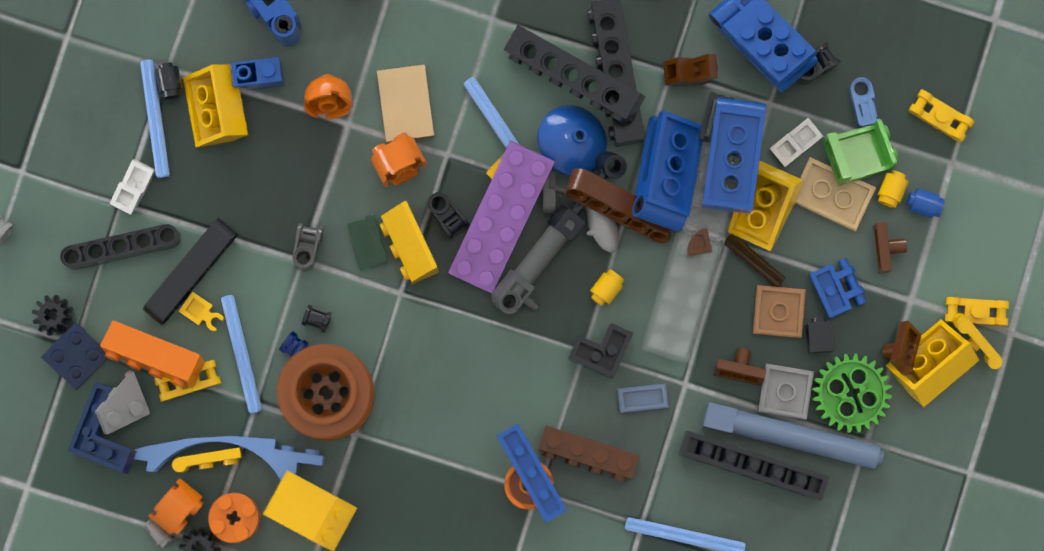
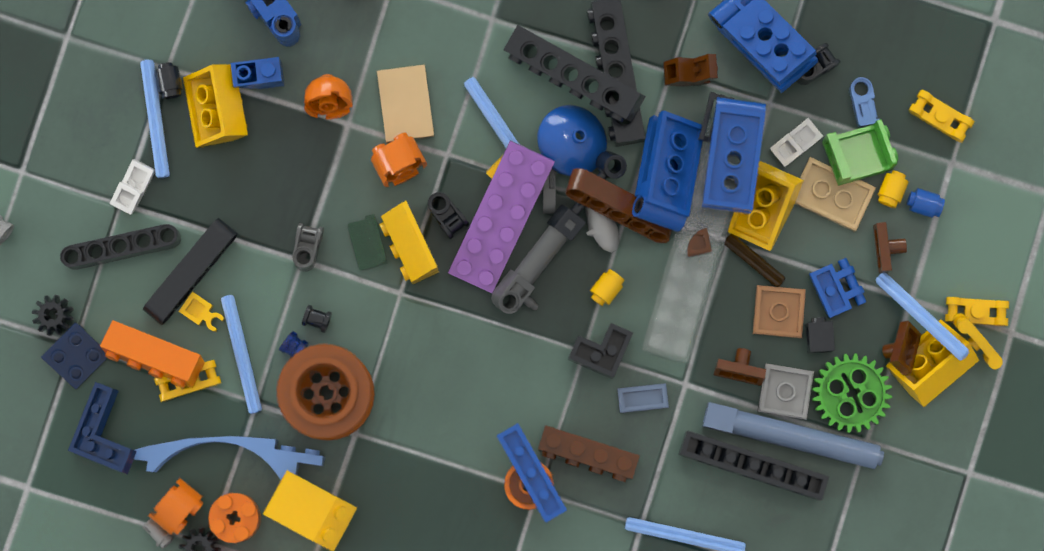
light grey wing [95,370,150,435] -> none
yellow plate [172,448,244,473] -> none
none -> light blue axle [876,272,969,360]

